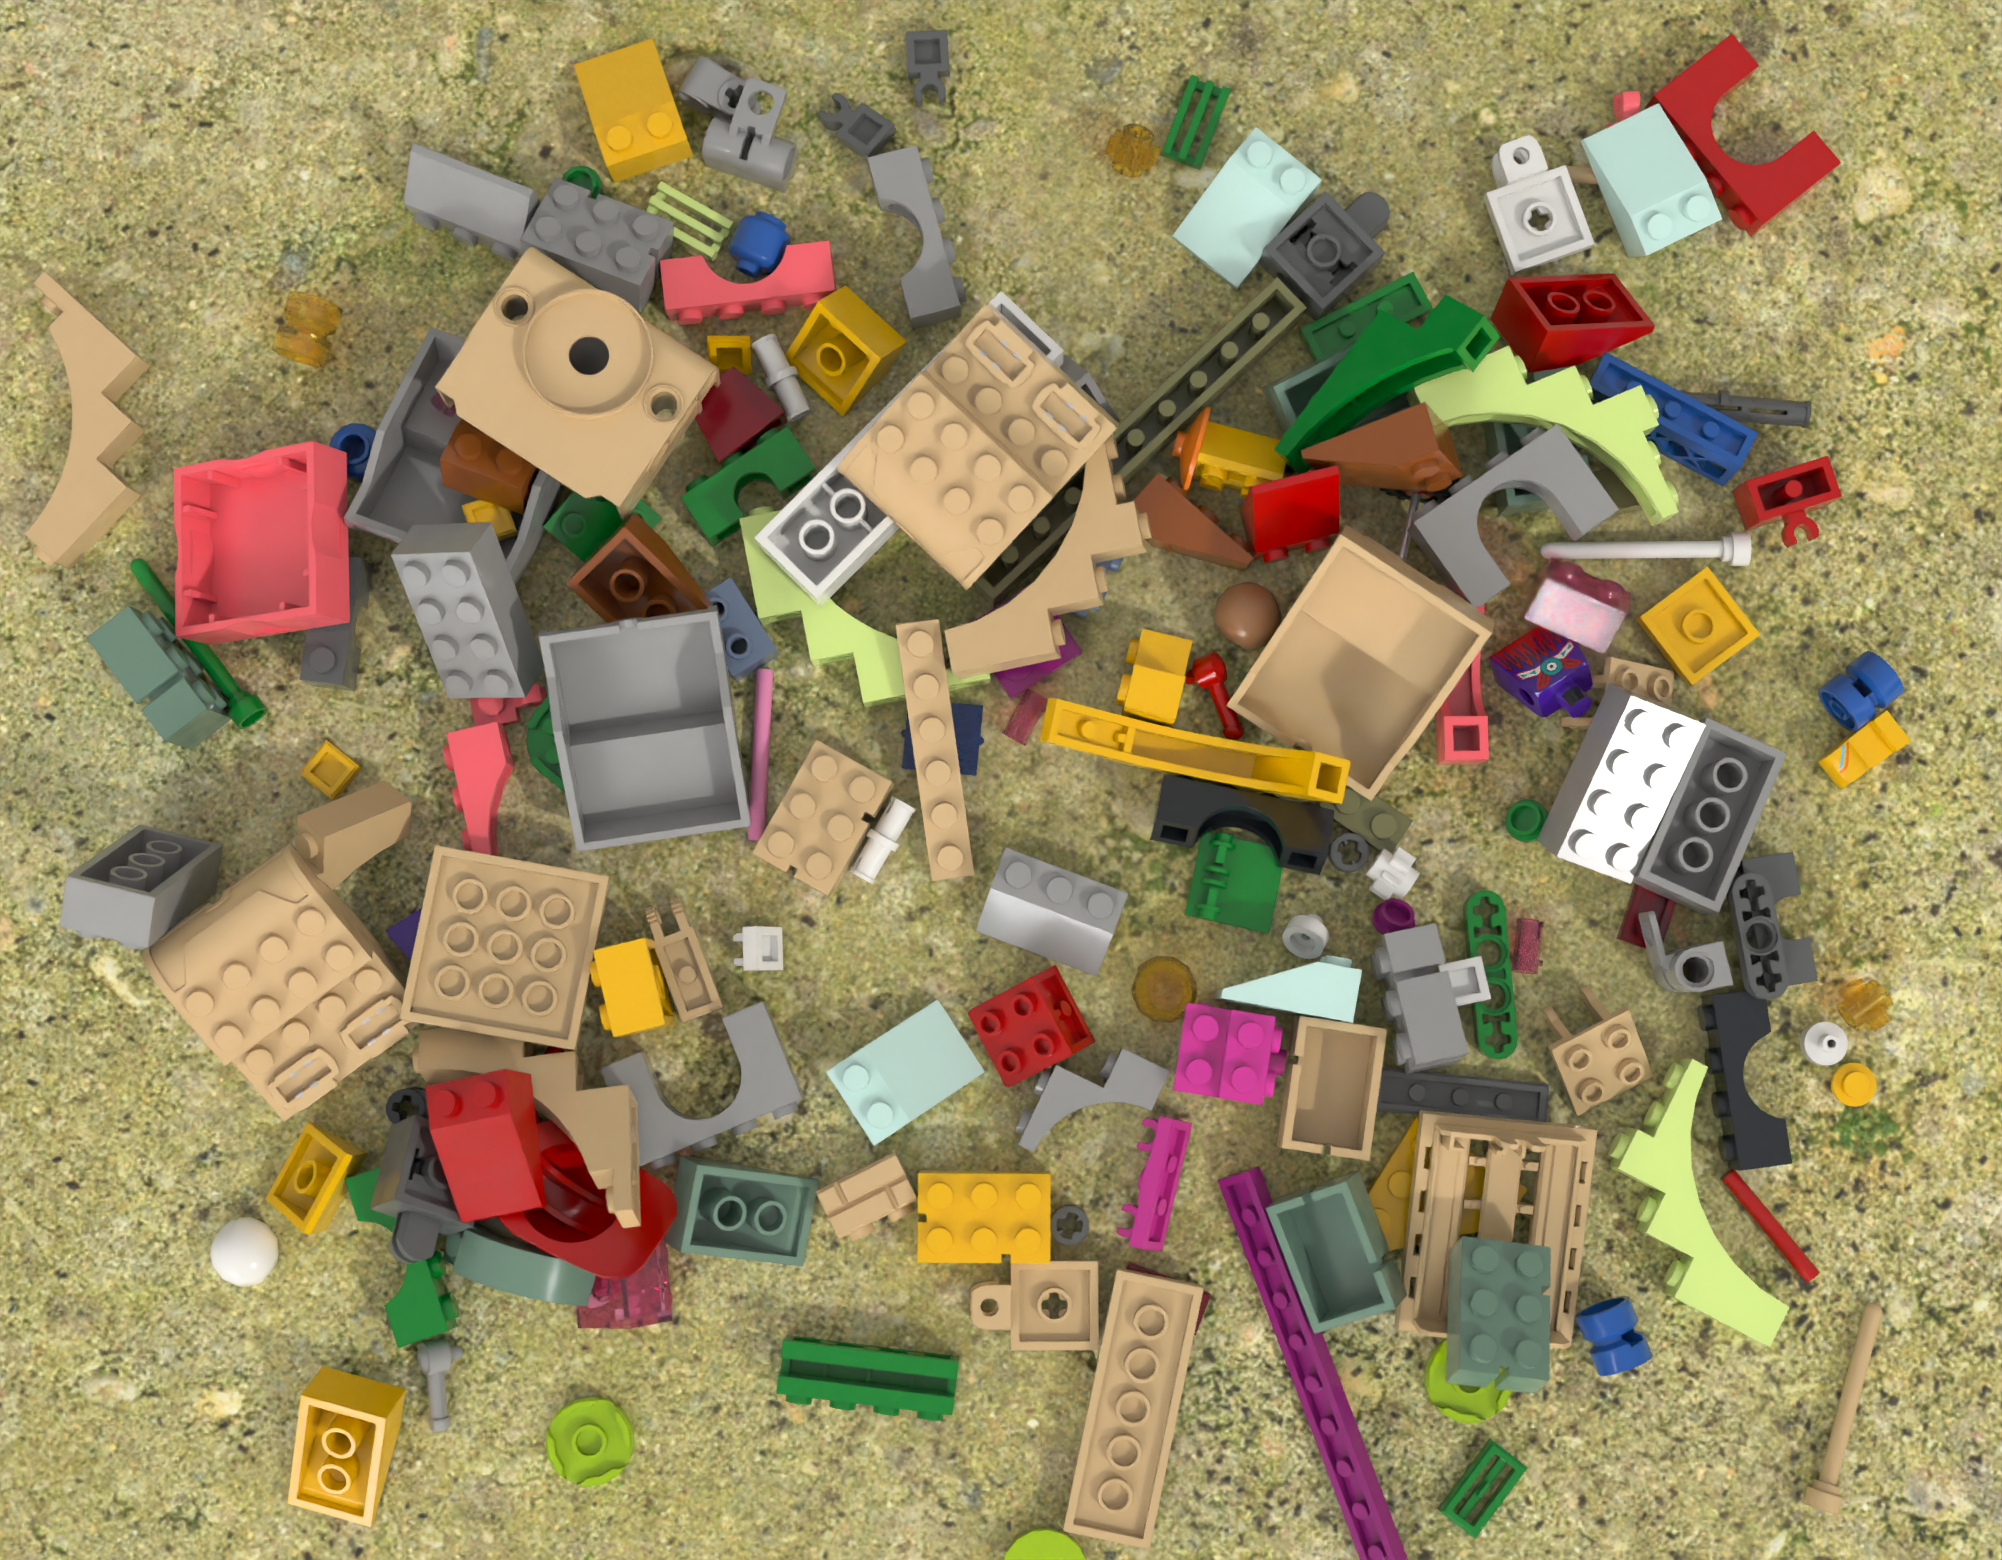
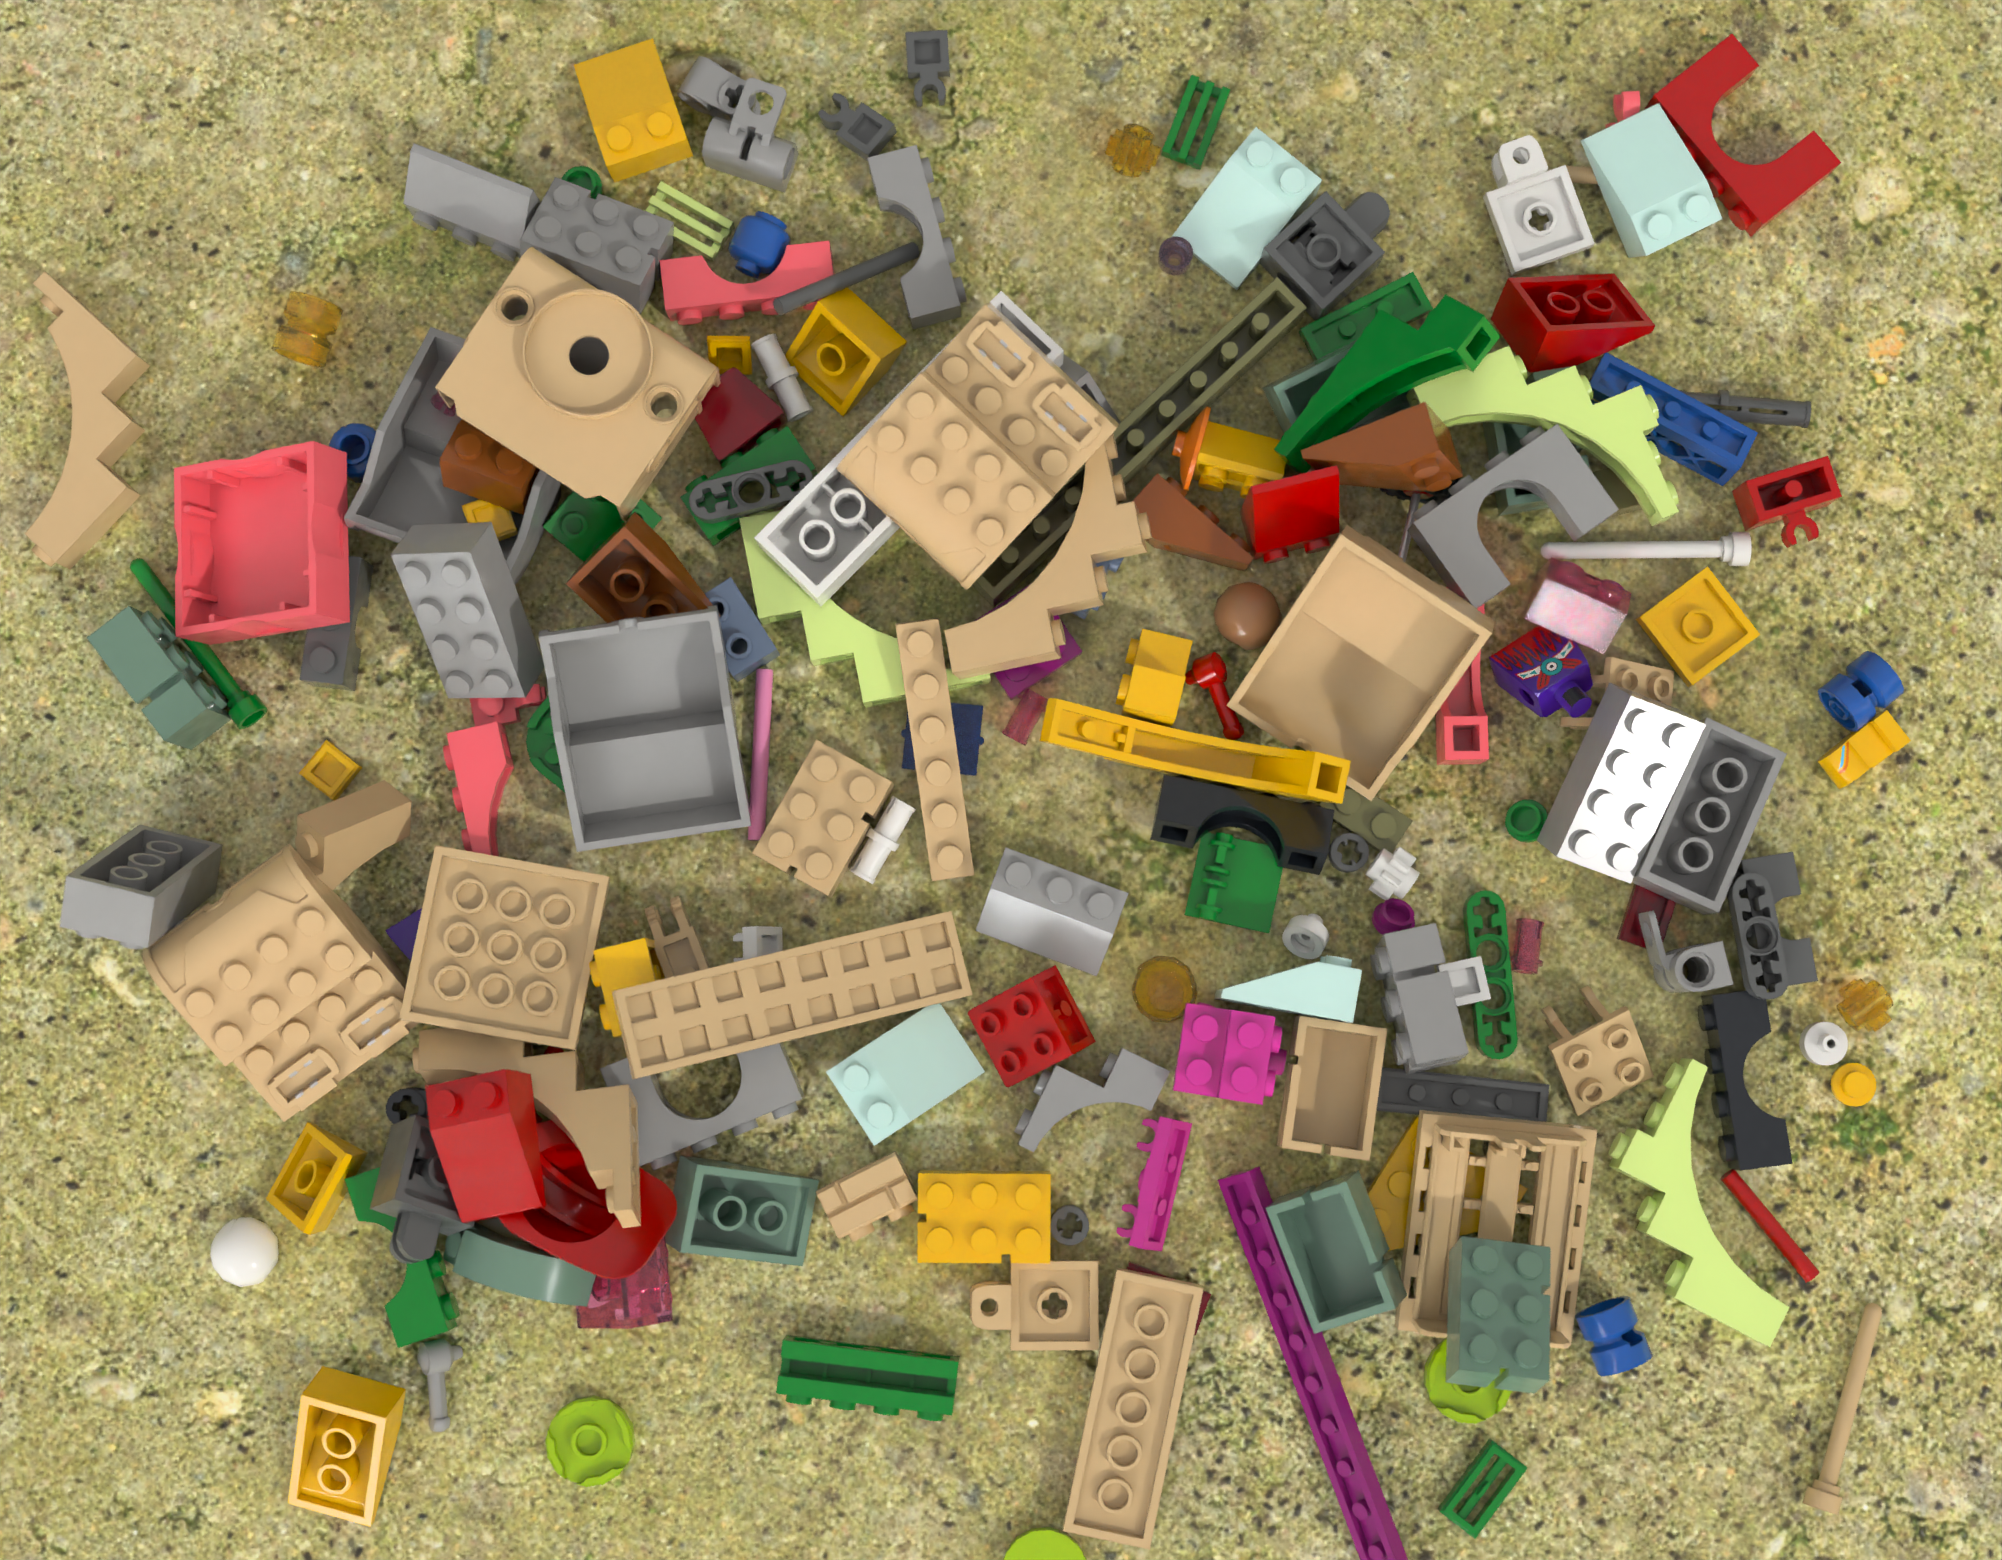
none -> tan plate [612,911,972,1080]
none -> dark grey beam [689,460,813,524]
none -> dark grey bar [773,242,920,315]
none -> hose [1158,236,1193,276]

